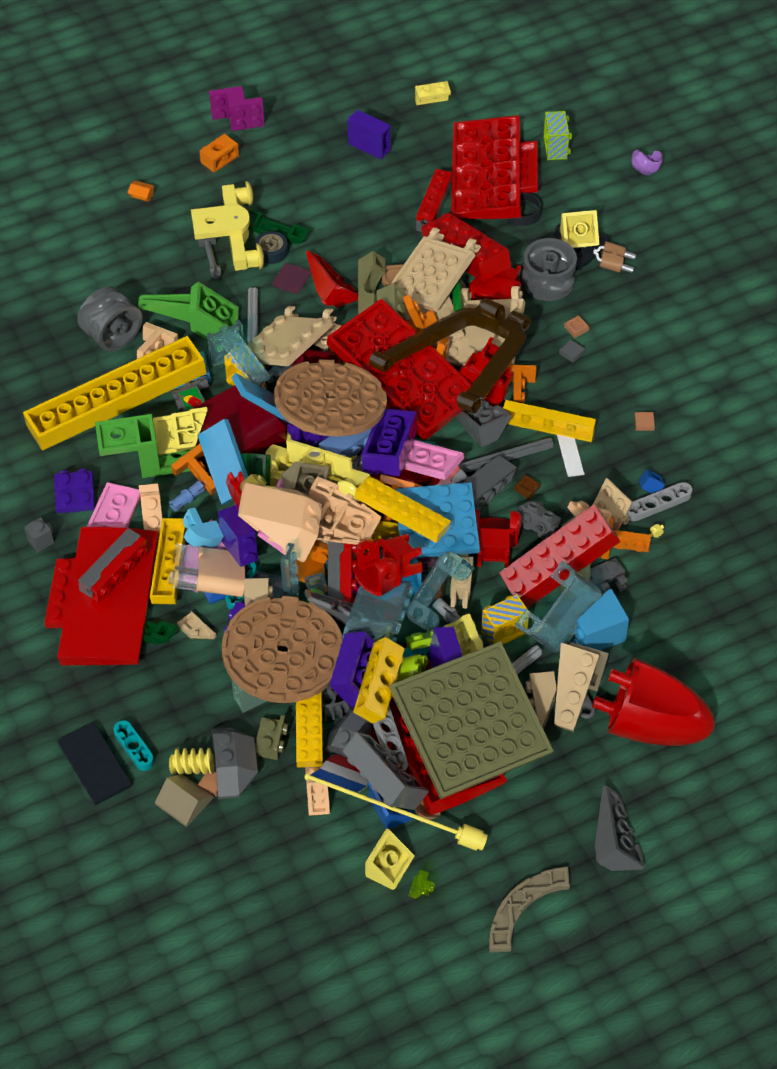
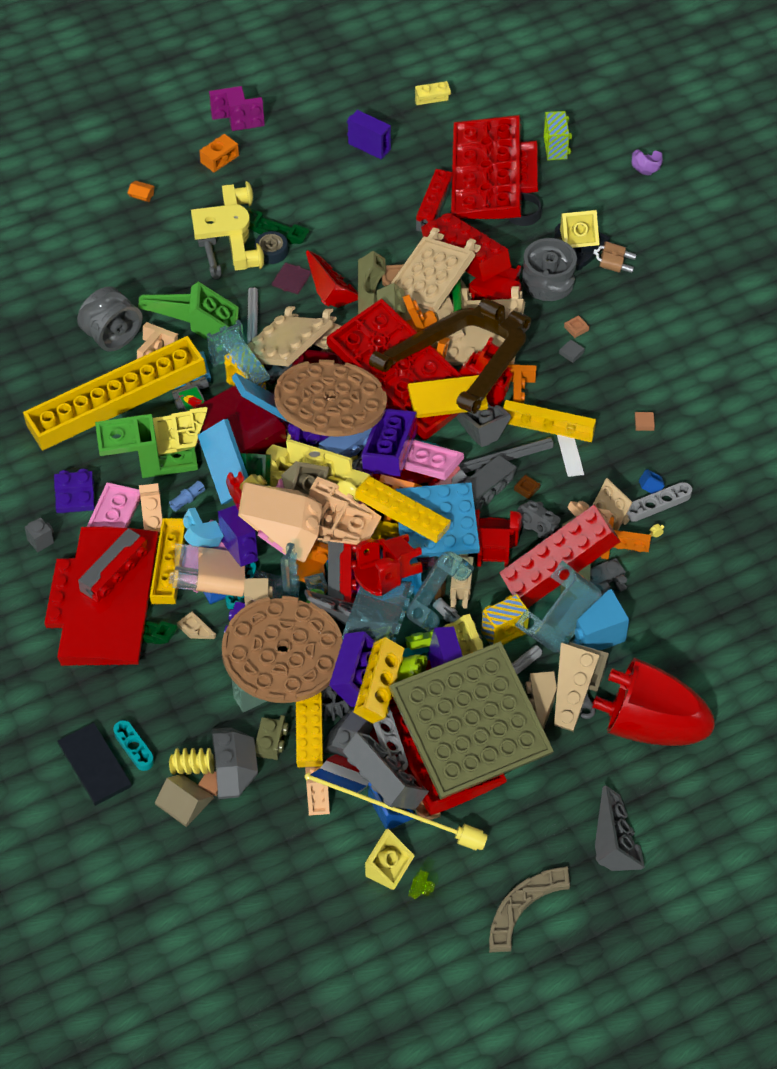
orange bracket [171,444,217,496] -> none
none -> yellow tile [408,375,488,418]

